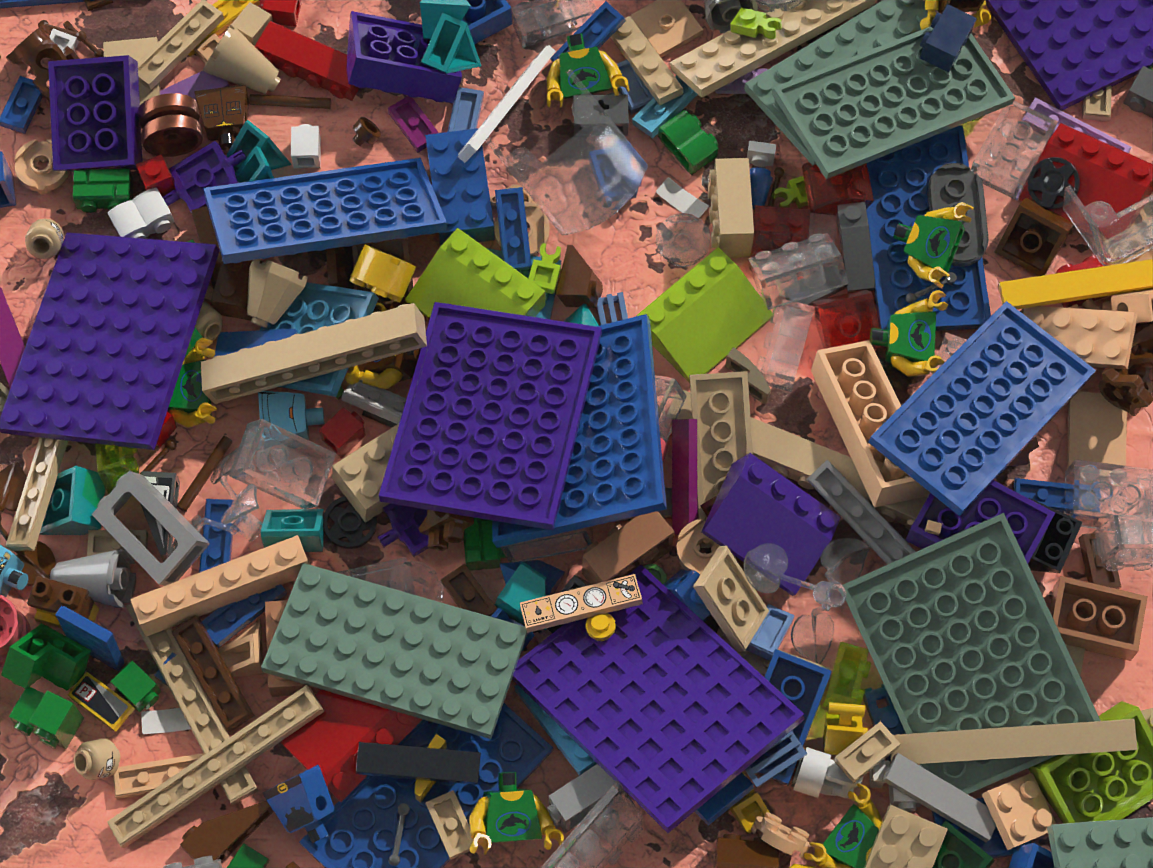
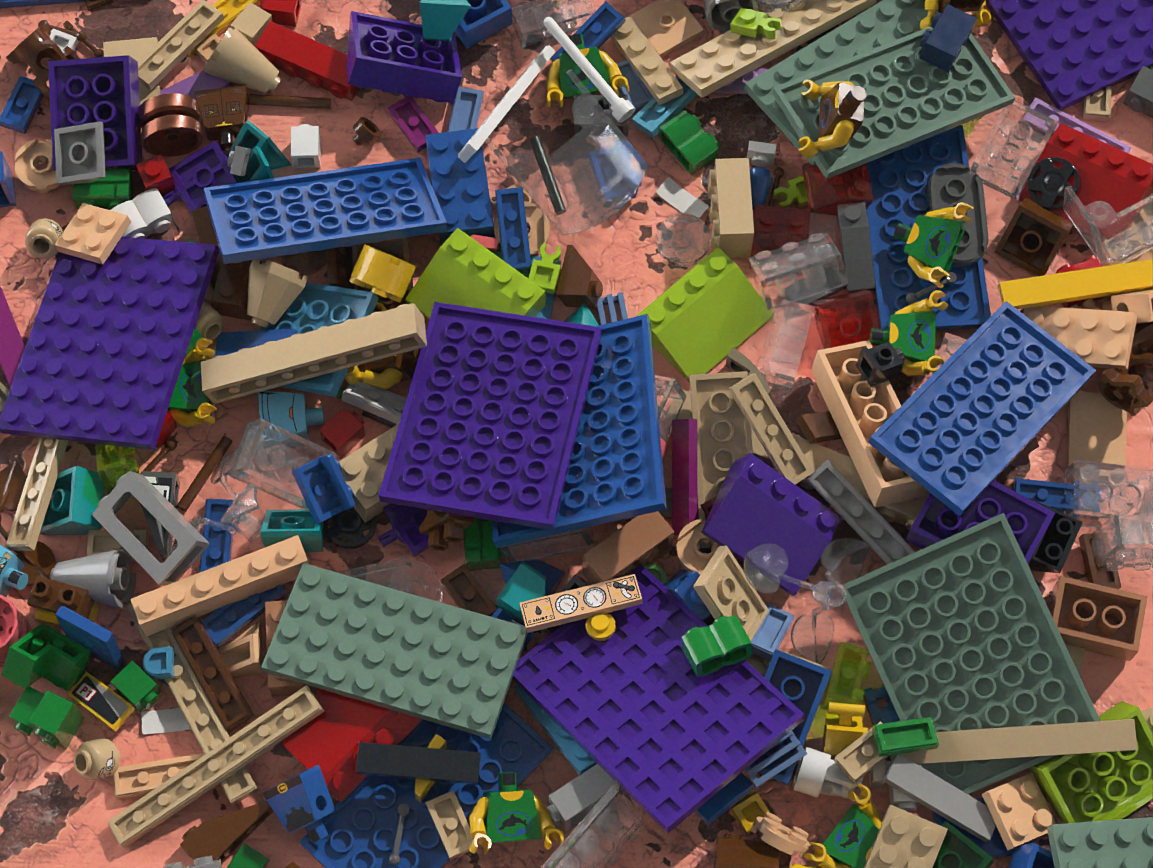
teal slope [421,13,482,74] -> none
light nougat piece [925,520,942,536] -> none
none -> light grey slope [54,121,106,185]
none -> light nougat plate [54,203,131,264]
none -> dark azure tile [143,647,174,679]
none -> light grey plate [227,146,251,176]
none -> blue bracket [291,453,356,524]
none -> coral tile [471,235,498,252]
none -> pearl dark grey bar [529,136,566,215]
none -> white piece [543,17,636,123]
none -> green brick [681,616,752,677]
none -> tan plate [728,373,814,484]
none -> reddish brown tile [797,411,842,444]
none -> torso [798,80,867,158]
none -> black brick [856,342,905,387]
none -> green tile [872,717,939,757]

